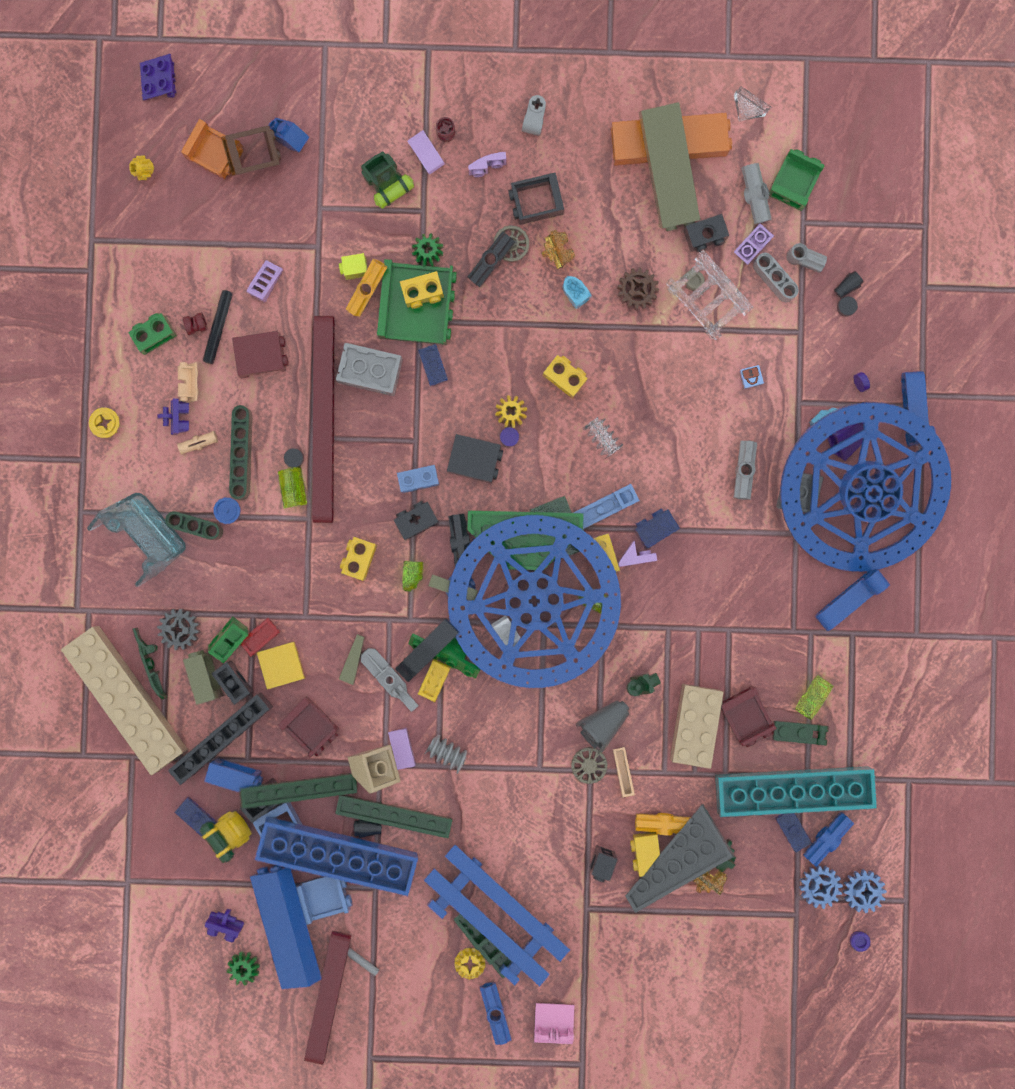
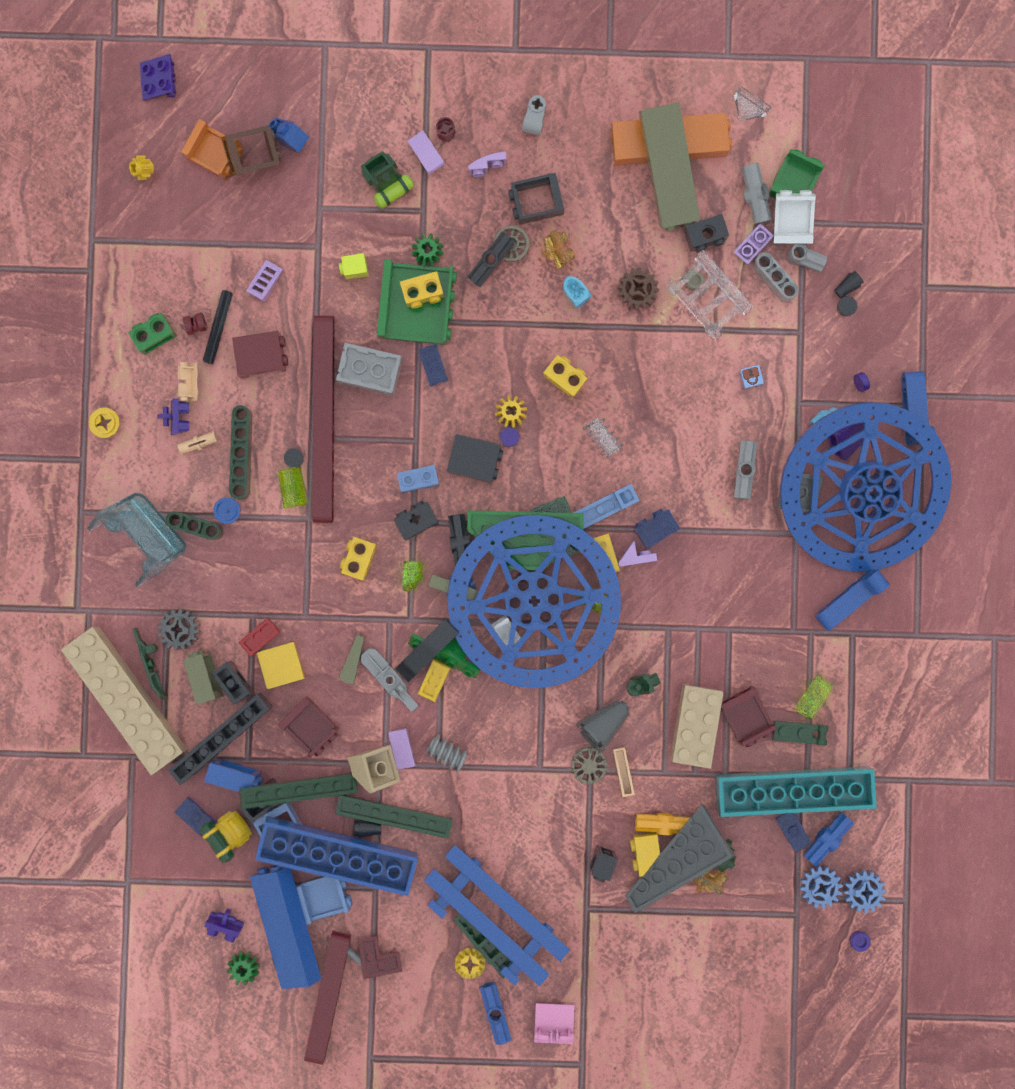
green brick [208,616,248,664] -> none
light orange piece [346,258,388,317] -> none
none -> dark red plate [357,936,402,979]
none -> white panel [774,190,816,243]

